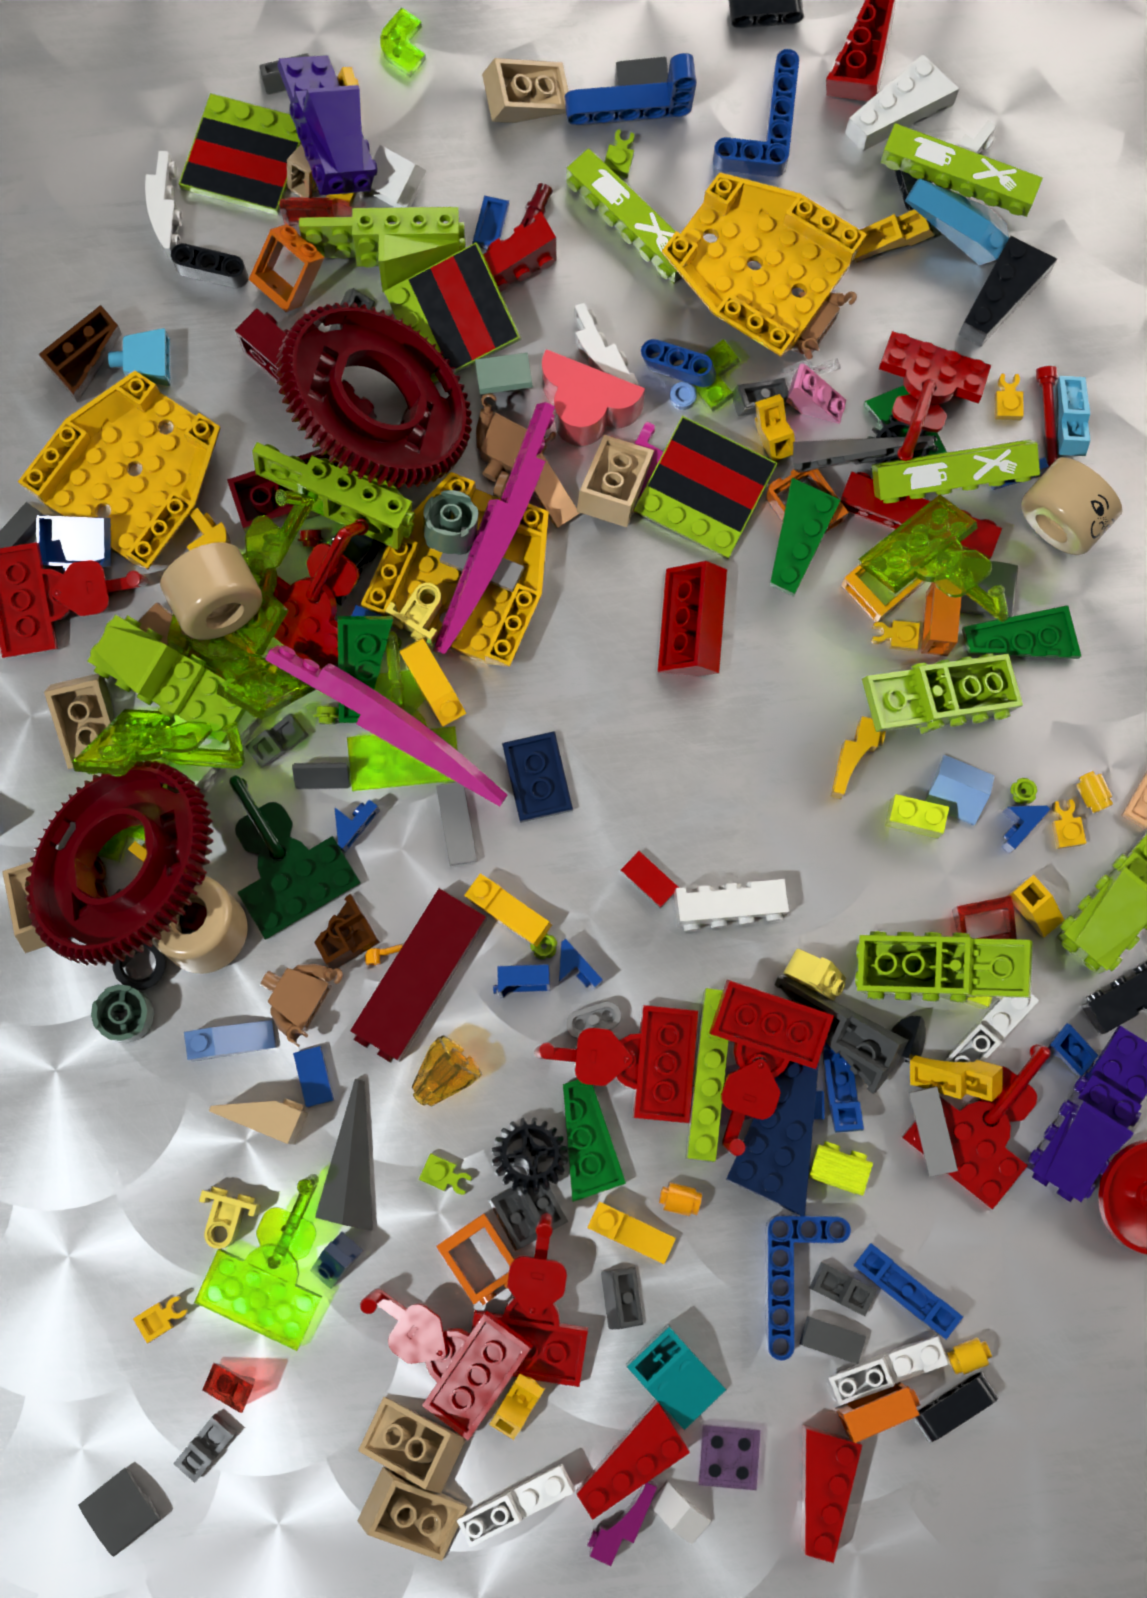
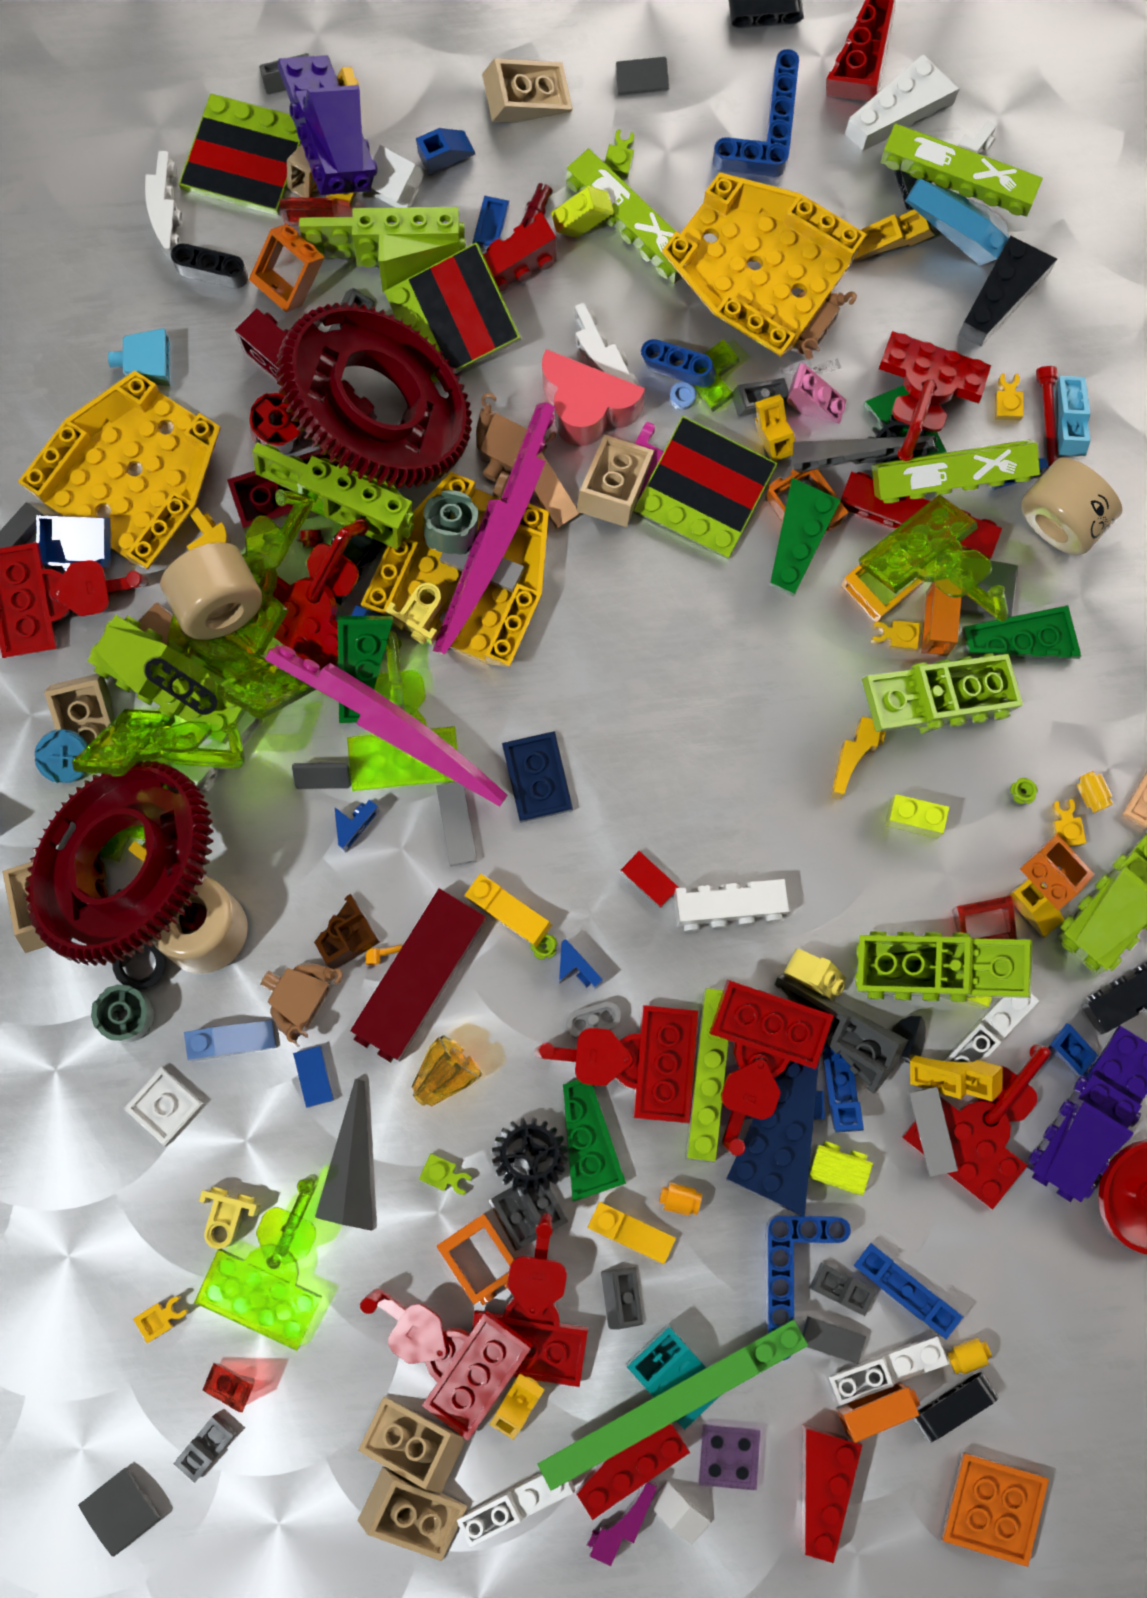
reddish brown wedge [39,305,121,403] -> none
tan slope [209,1098,309,1145] -> none
dark green plate [229,775,361,940] -> none
dark grey slope [245,713,308,768] -> none
dark blue brick [310,1232,363,1289] -> none
lime plate [313,706,339,725] -> none
clear neon green plate [380,7,426,78] -> none
yellow slope [399,638,467,727] -> none
sand green slope [475,352,533,394] -> none
blue container [493,964,550,998] -> none
blue beam [564,53,697,125] -> none
red slope [658,561,727,676] -> none
light blue slope [925,755,995,826] -> none
blue slope [1001,805,1050,853] -> none
none -> dark azure tile [35,729,91,783]
none -> white tile [124,1066,204,1146]
none -> black beam [143,657,217,715]
none -> red cylinder [249,393,303,455]
none -> blue slope [416,128,475,175]
none -> bright green slope [537,1320,808,1491]
none -> neon yellow brick [551,185,614,238]
none -> orange plate [941,1452,1049,1567]
none -> orange window [1020,834,1095,910]

